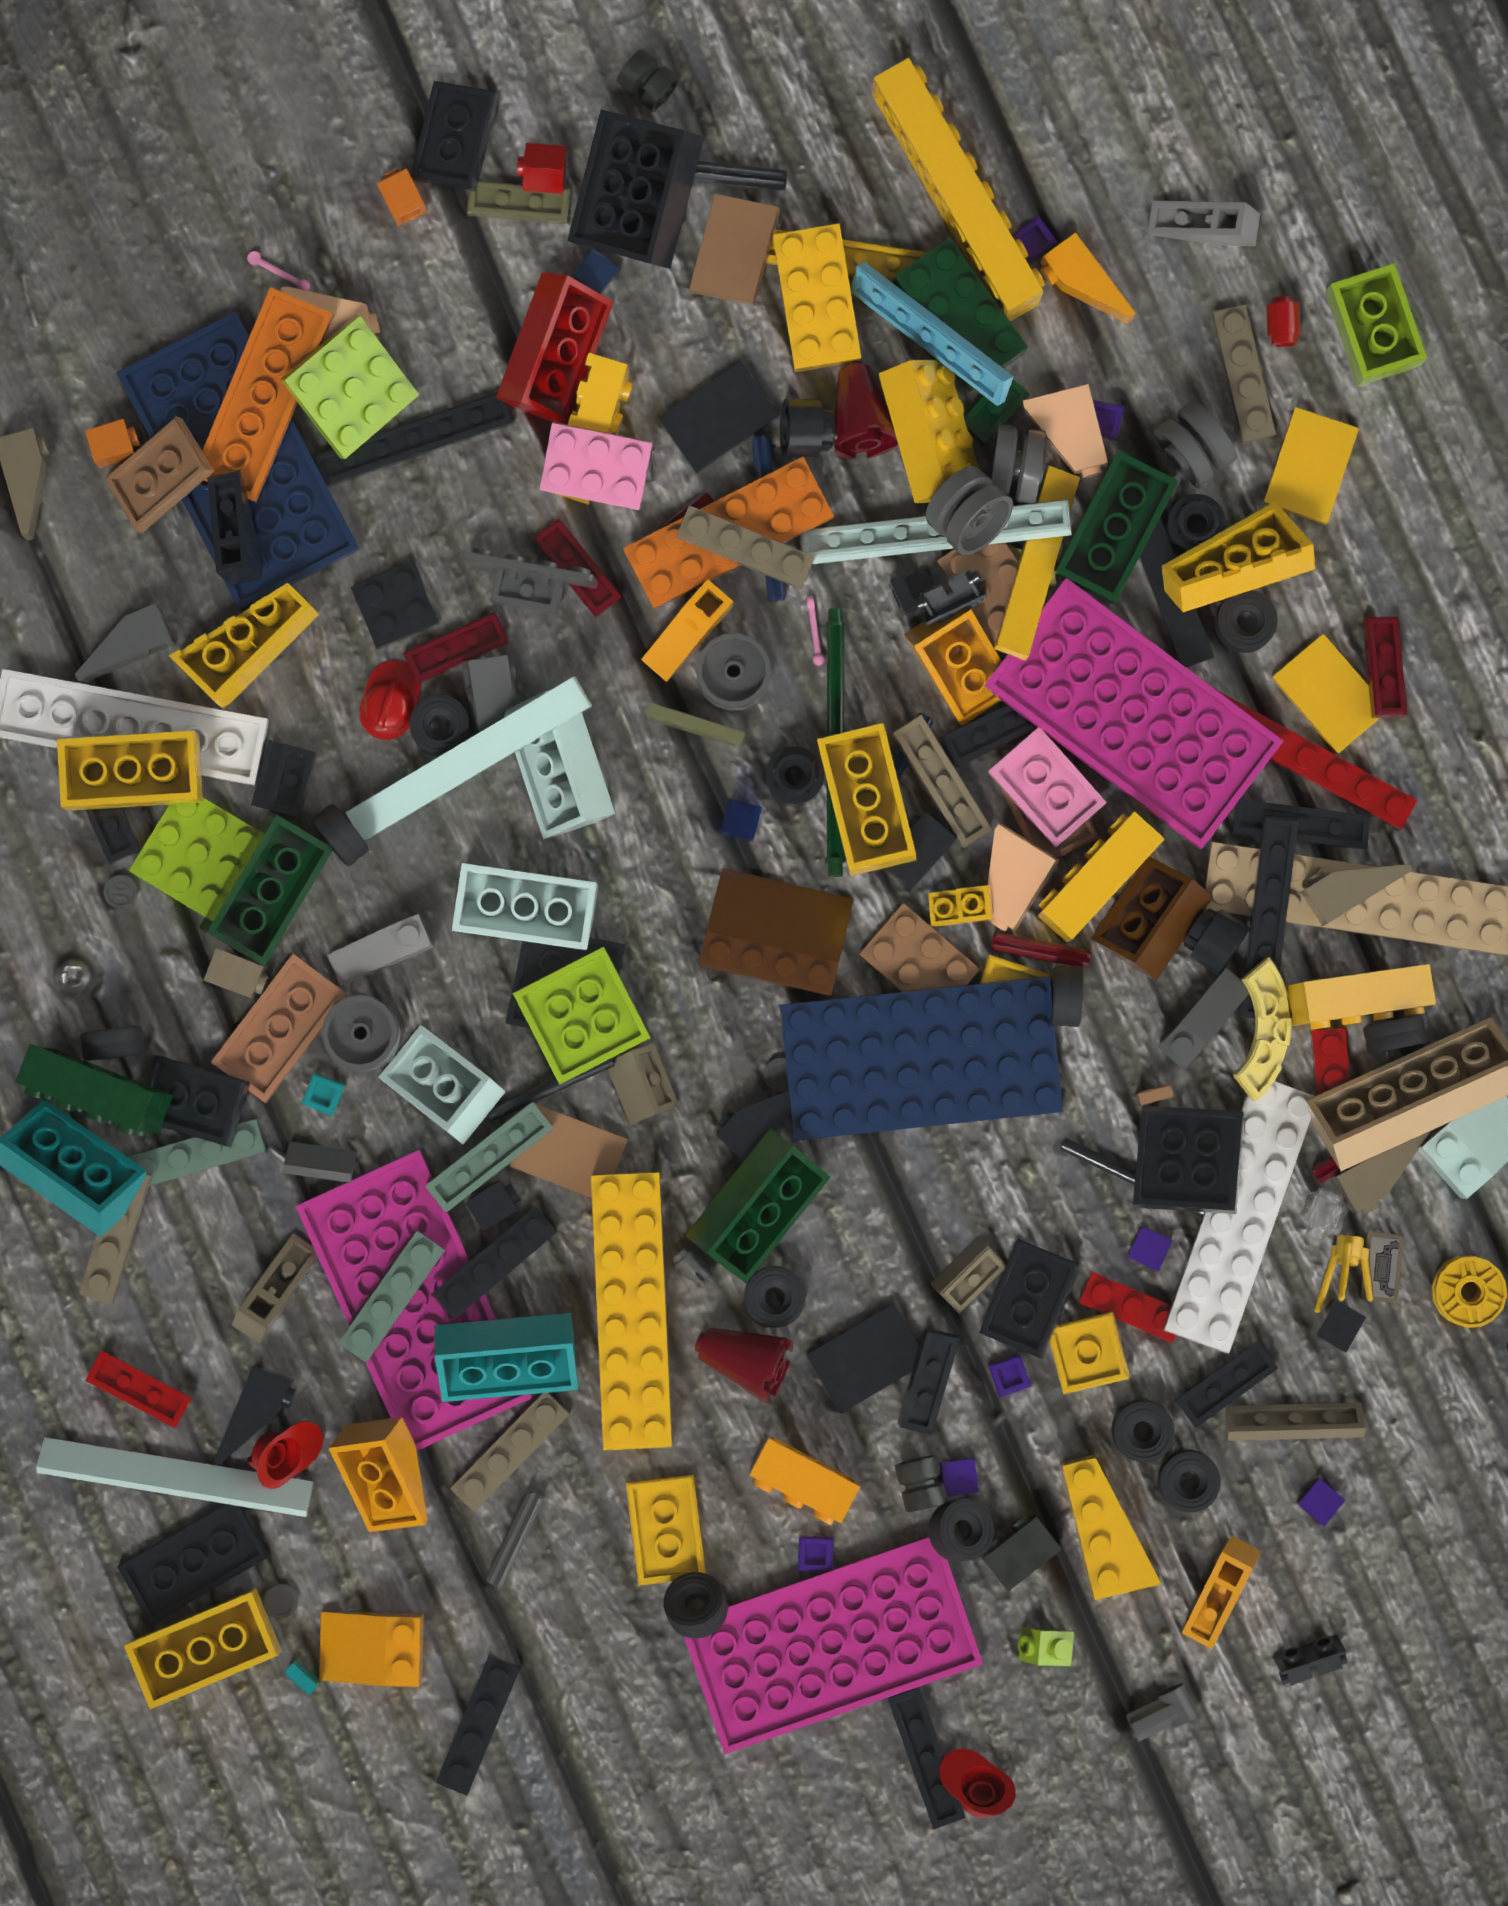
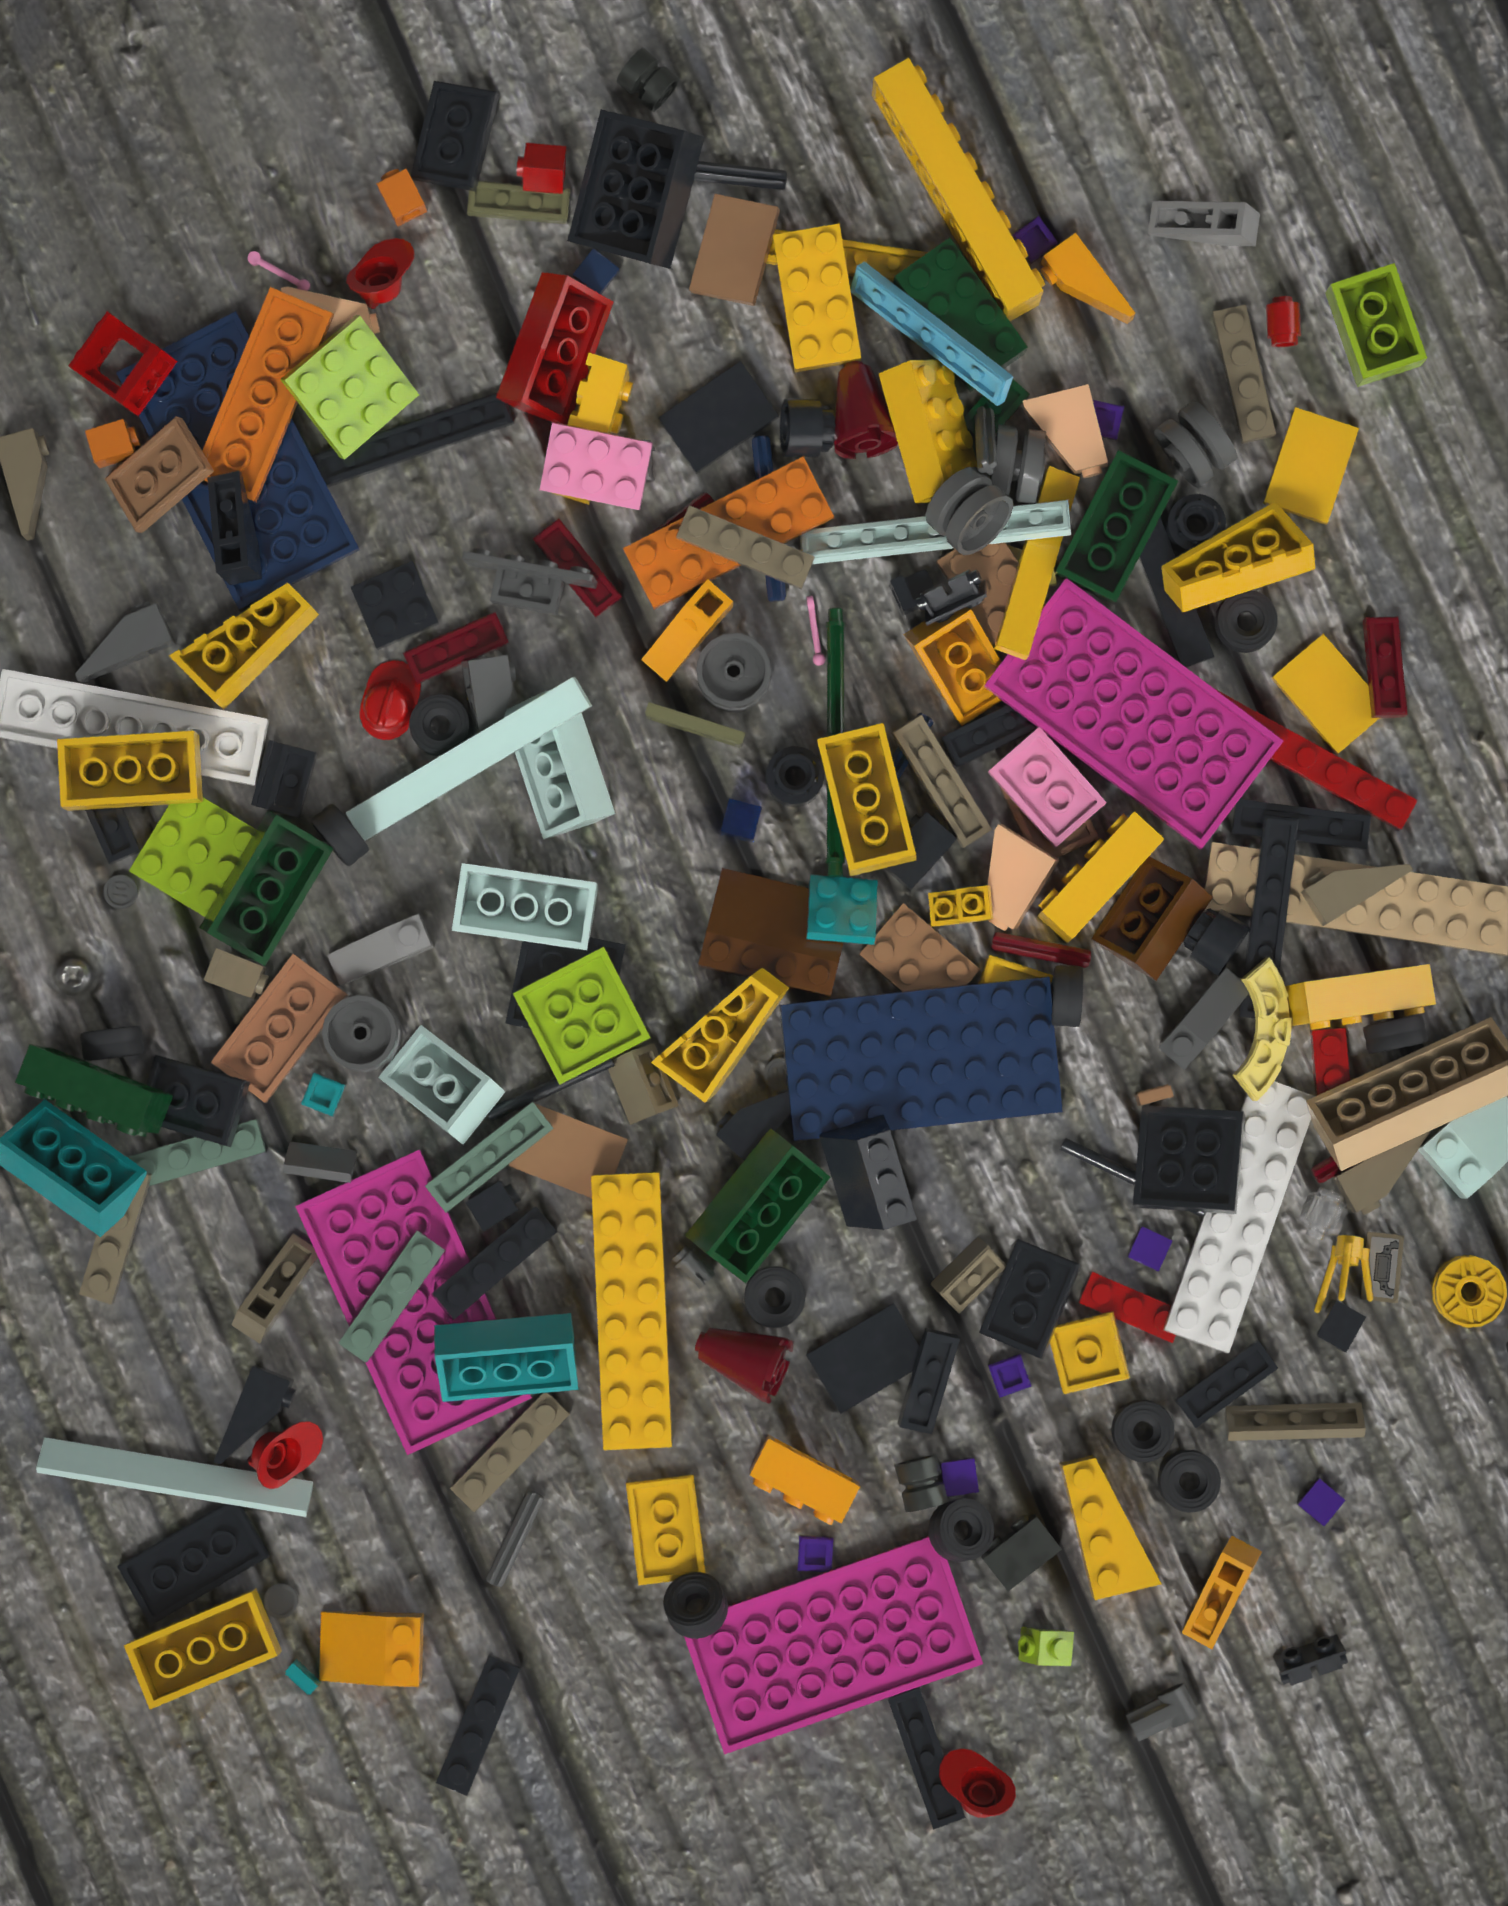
red plate [85,1350,193,1428] -> none
light orange slope [328,1417,428,1532] -> none
none -> red window [68,311,178,417]
none -> red piece [346,238,415,309]
none -> yellow wedge [651,968,789,1103]
none -> teal plate [807,875,878,945]
none -> black slope [819,1114,917,1230]
none -> dark grey axle [974,406,997,475]

